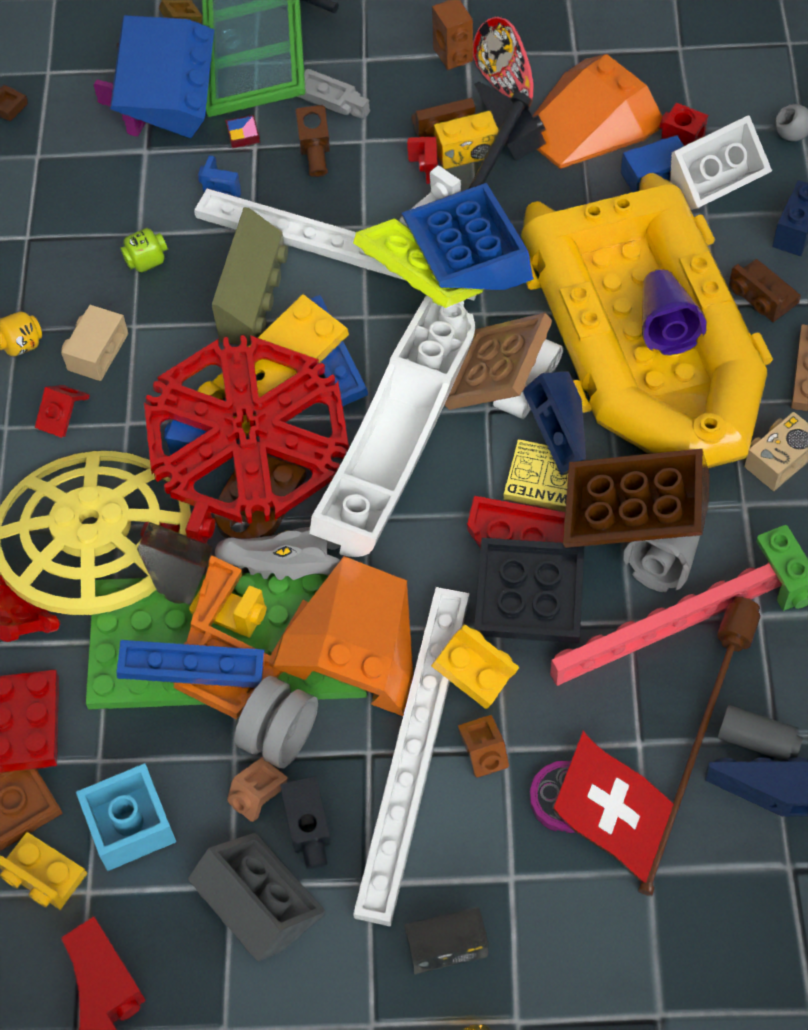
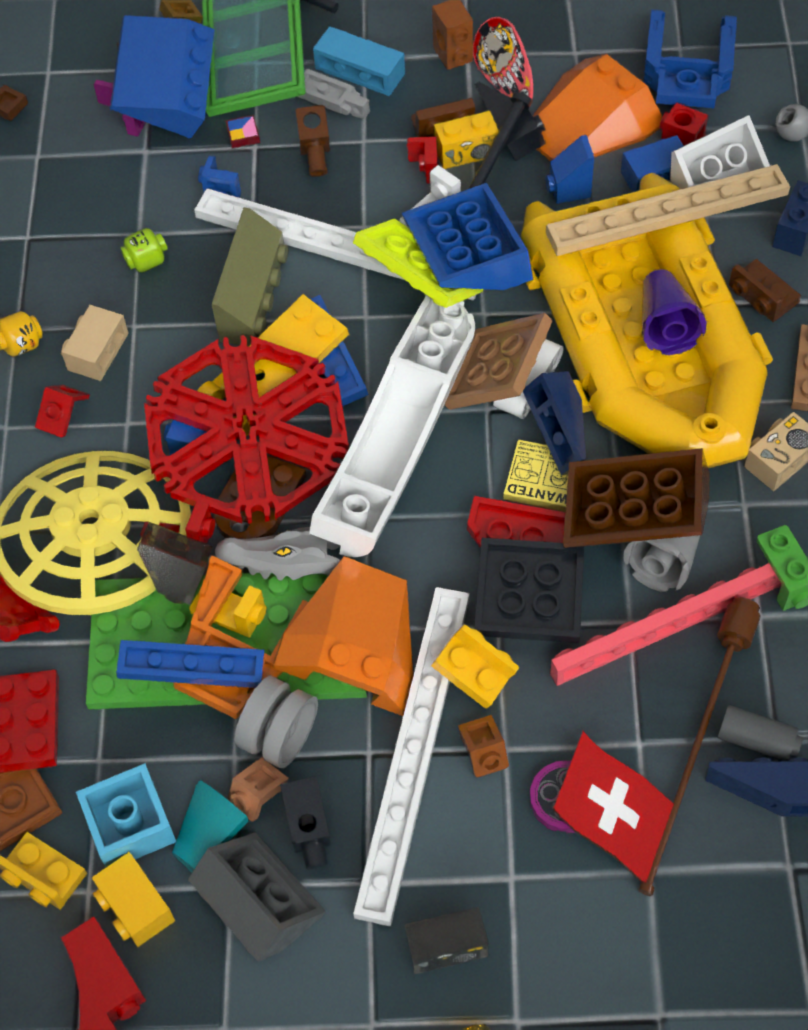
none -> yellow brick [92,852,175,948]
none -> teal slope [172,780,249,872]
none -> dark azure brick [313,26,405,96]
none -> blue slope [545,135,594,204]
none -> tan plate [546,164,790,256]
none -> blue plate [643,9,737,108]

